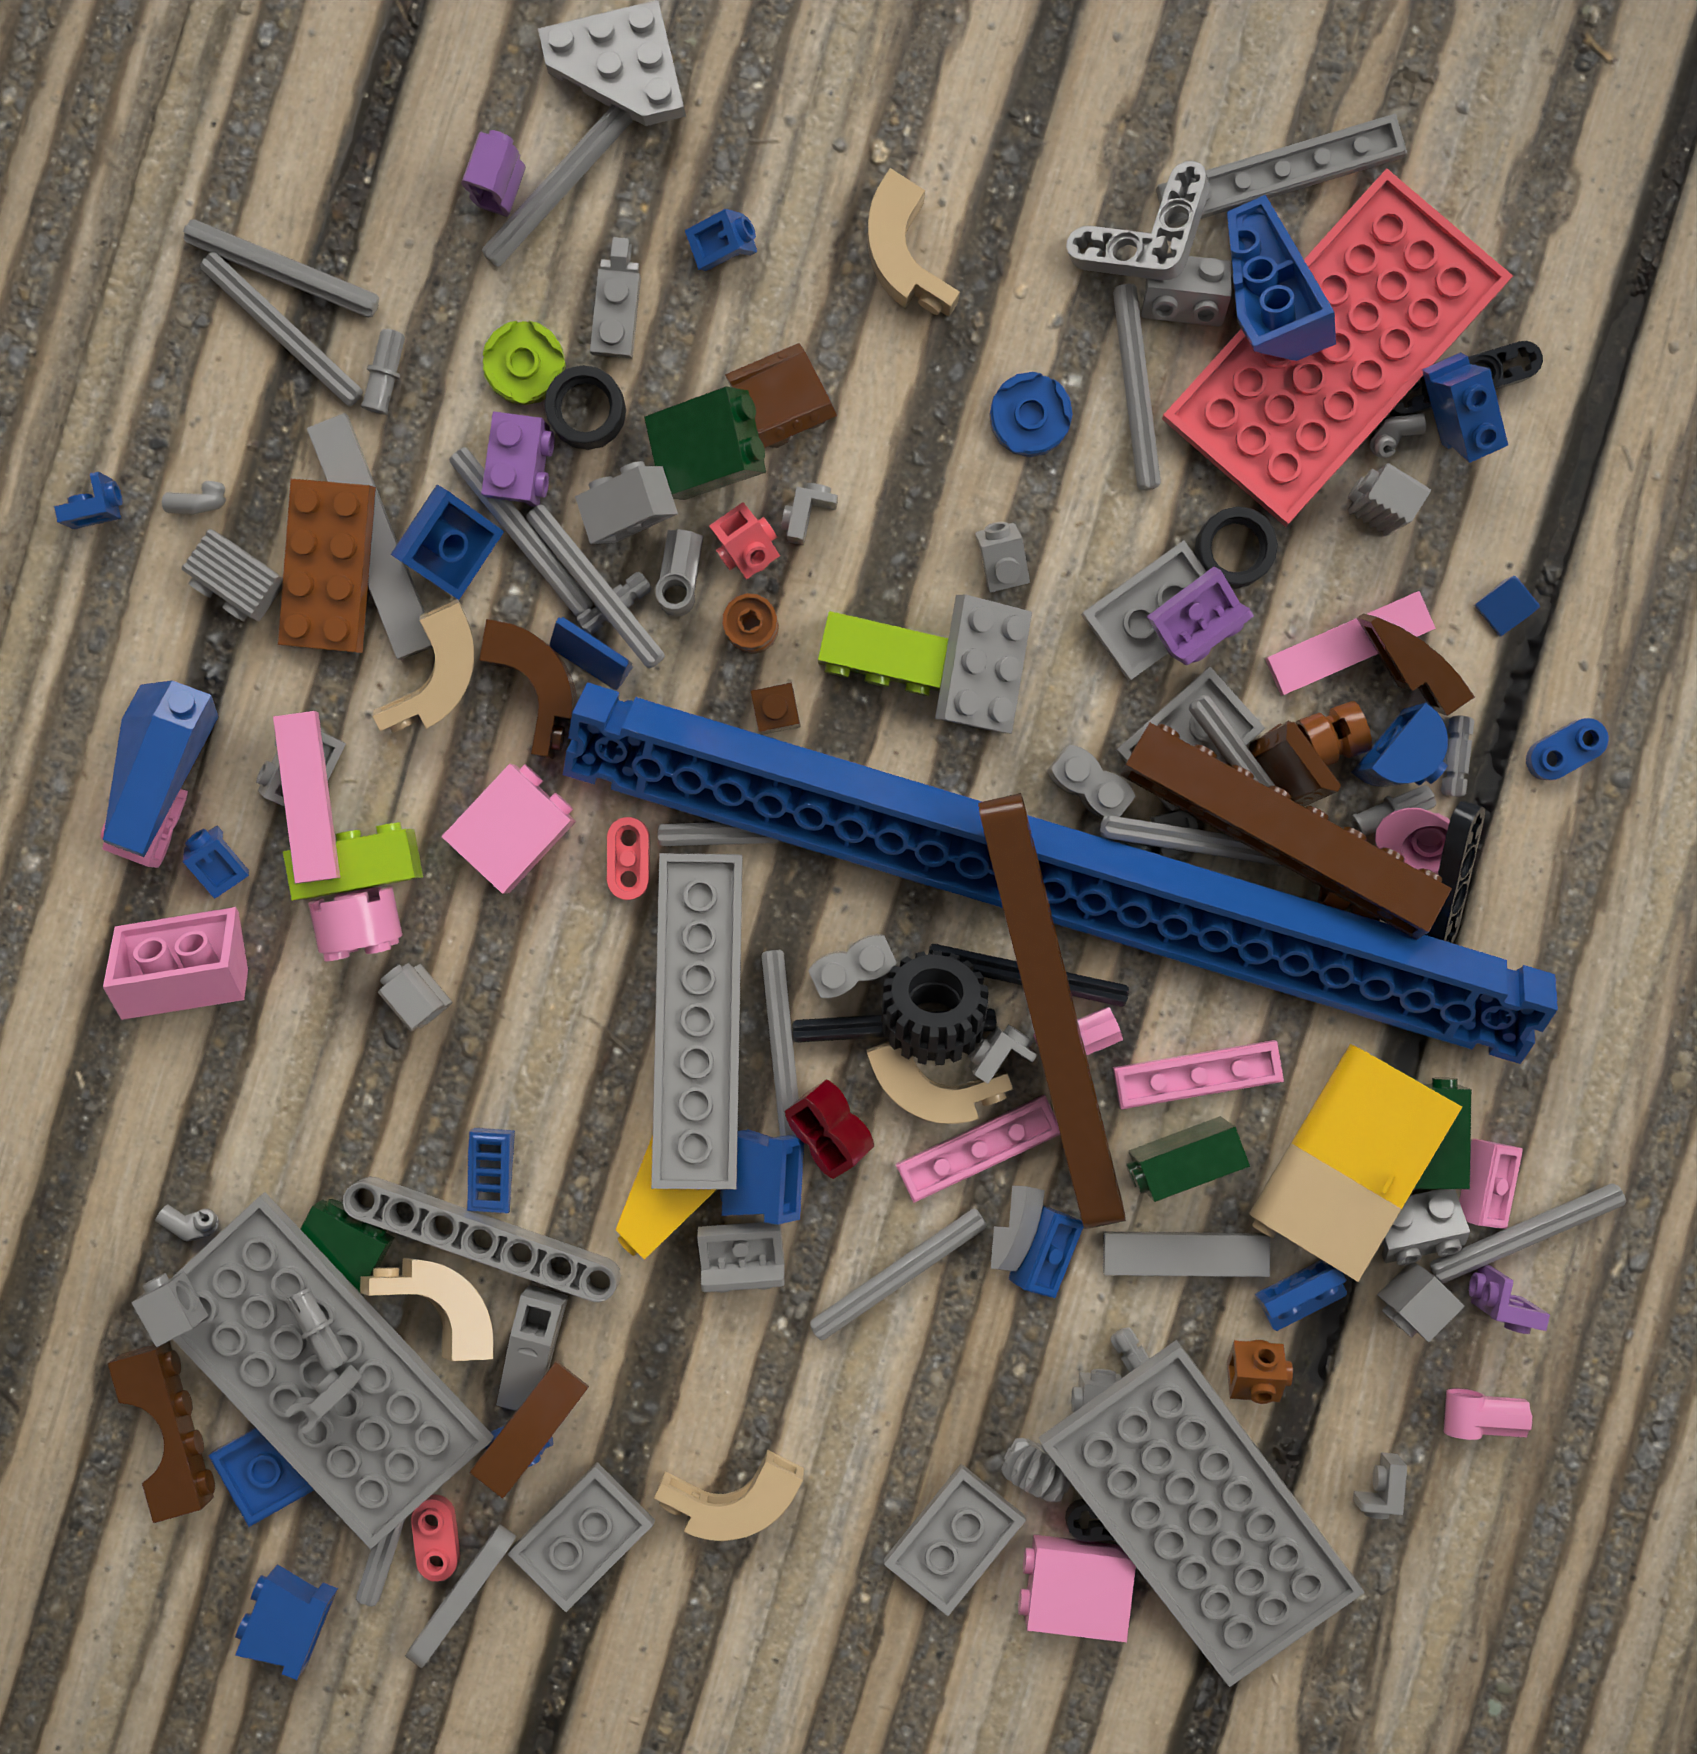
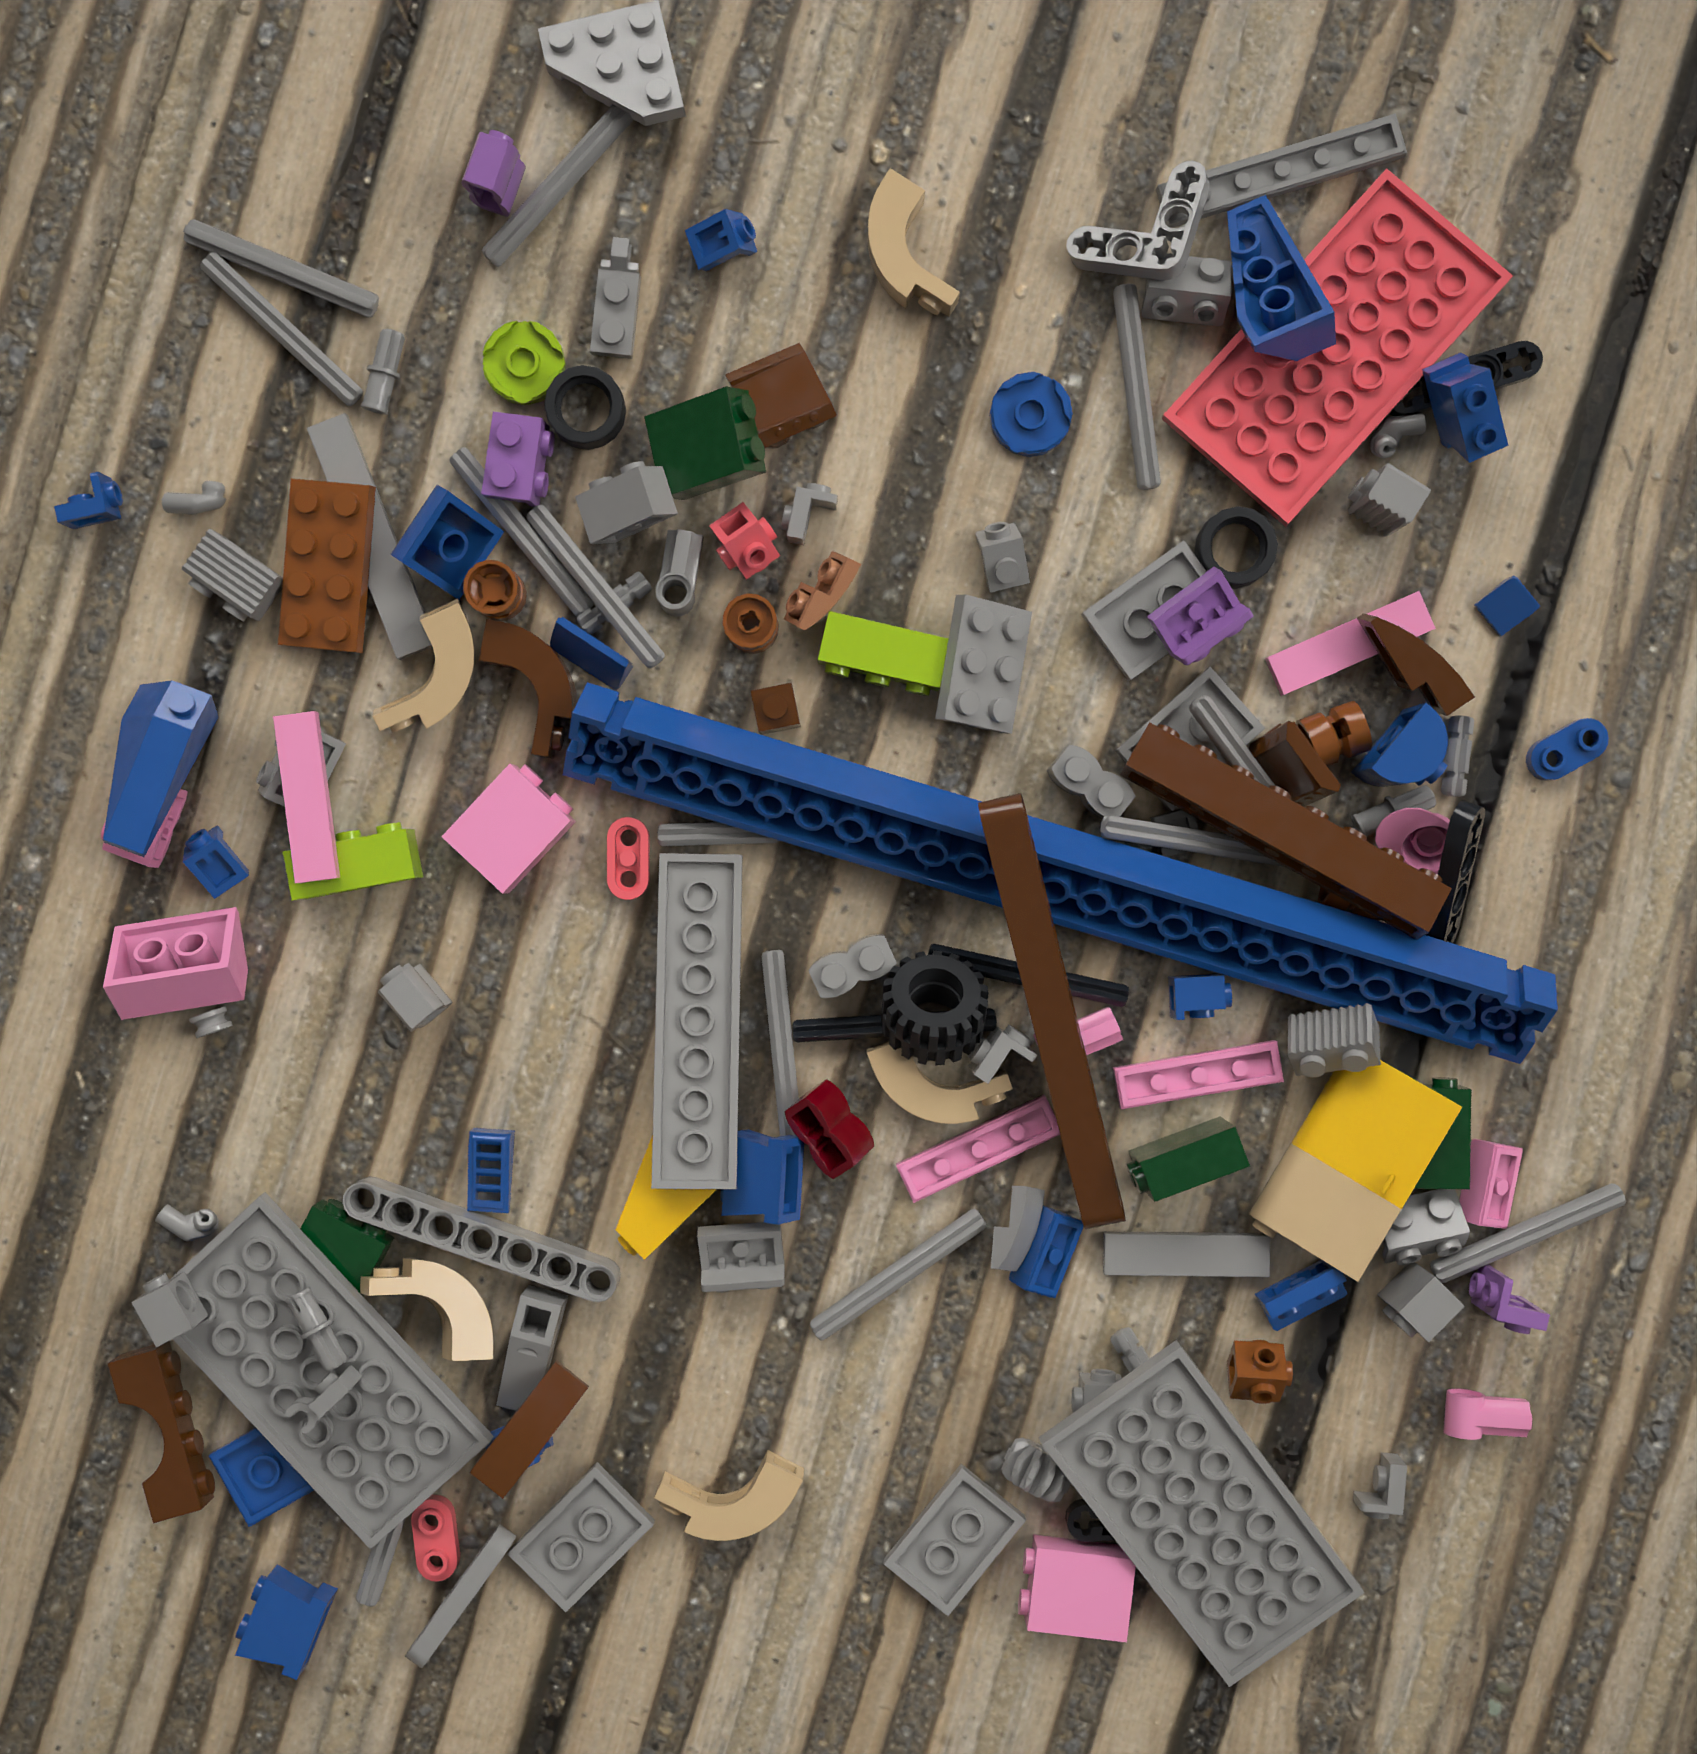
bright pink brick [308,886,402,961] -> none
none -> light grey bush [189,1006,233,1039]
none -> dark orange wheel [463,560,527,621]
none -> nougat slope [784,551,861,630]
none -> blue brick [1168,974,1232,1020]
none -> light grey brick [1288,1003,1381,1078]

